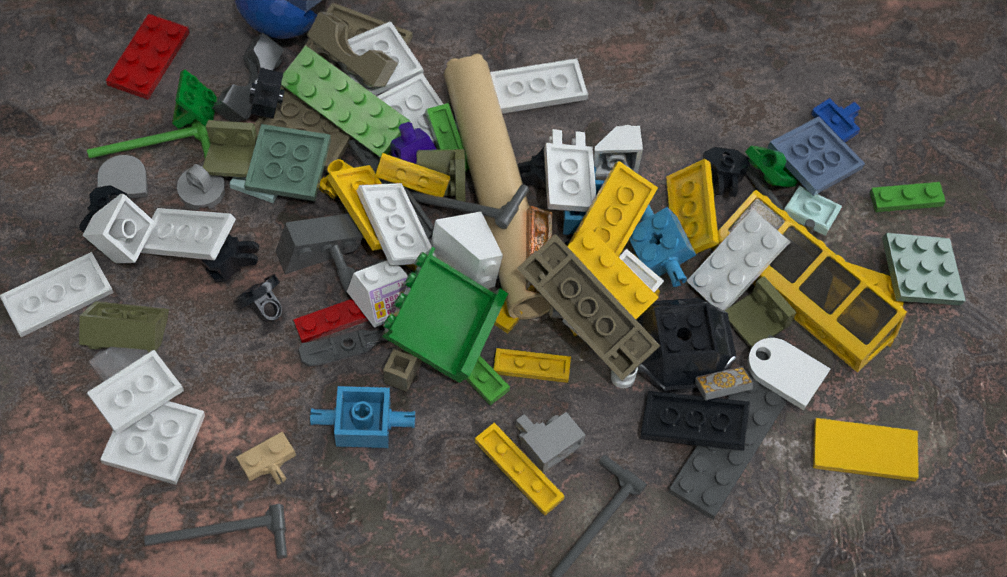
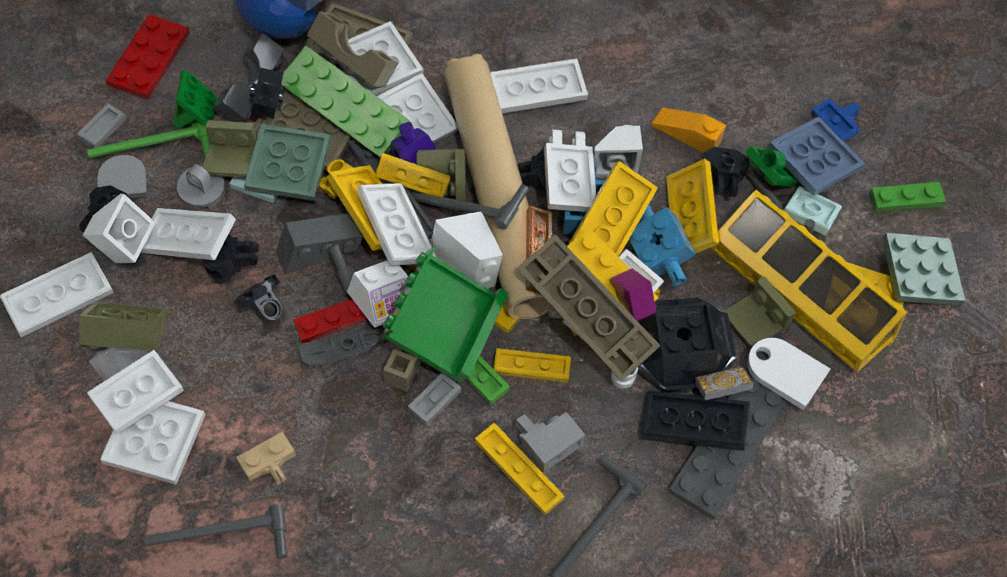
dark azure brick [310,386,415,448] -> none
bright green plate [425,103,469,172] -> none
white plate [687,209,790,311] -> none
yellow tile [813,418,918,481] -> none
none -> light grey tile [77,103,127,148]
none -> light grey plate [408,373,461,426]
none -> magenta slope [610,268,656,321]
none -> light orange slope [651,107,726,153]

